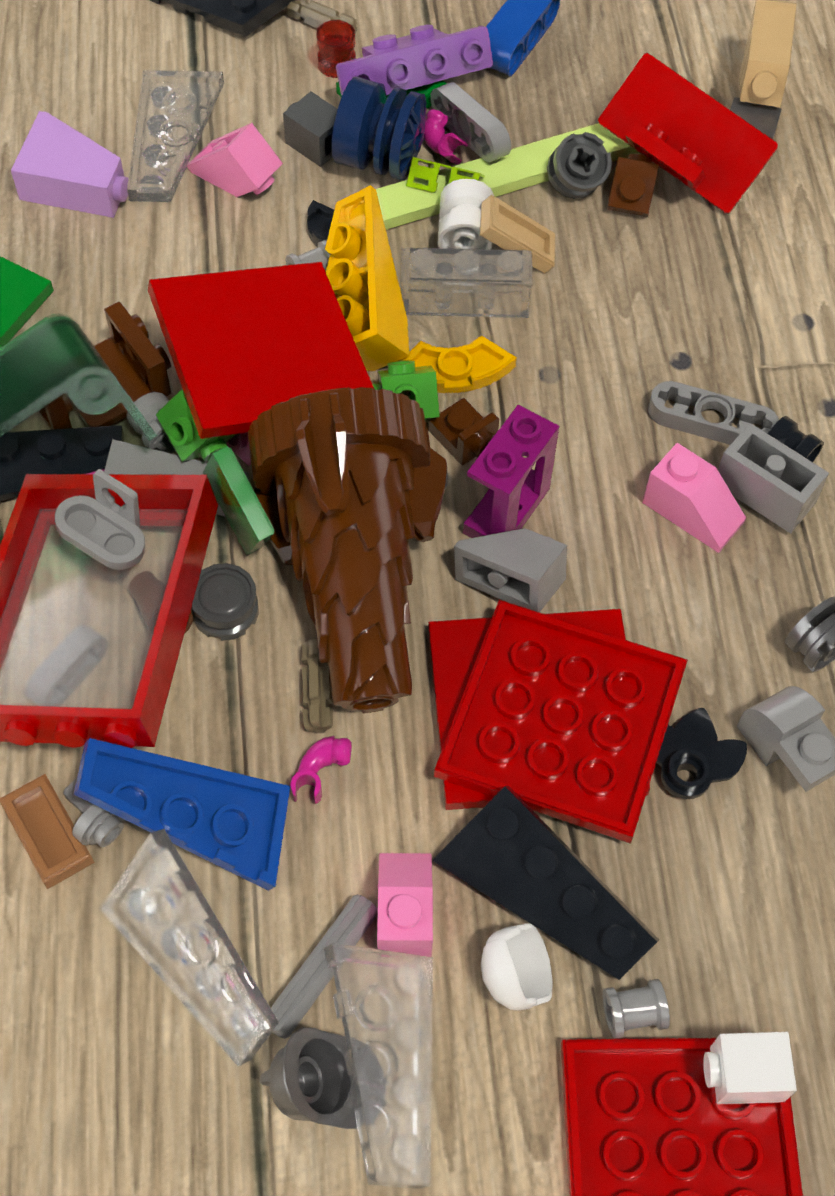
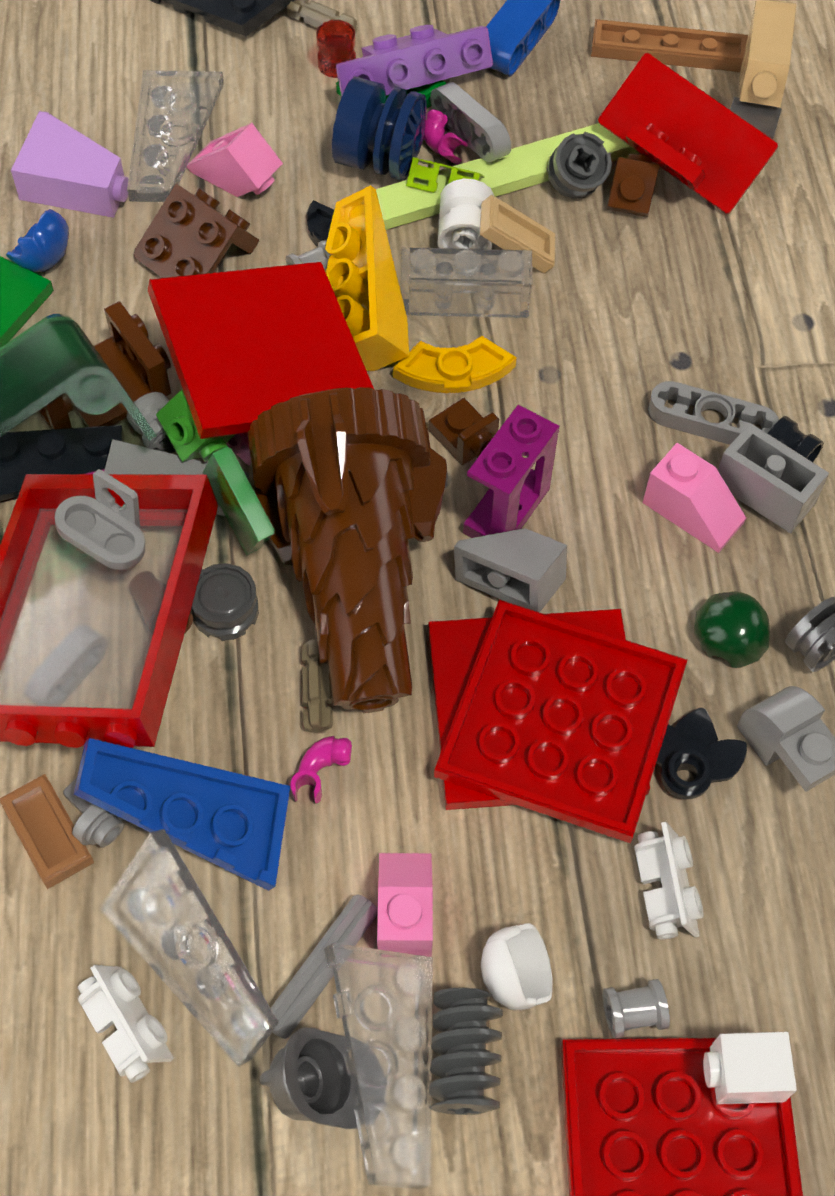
dark grey brick [283,91,337,167] -> none
bright green brick [372,361,440,419] -> none
black wing [432,786,659,980] -> none
none -> blue hair [6,209,69,272]
none -> white hinge [78,965,174,1083]
none -> reddish brown bracket [134,183,260,278]
none -> dark grey piece [428,988,503,1115]
none -> medium nougat tile [591,19,748,72]
none -> white hinge [634,822,703,940]
none -> dark green hair [694,591,770,668]

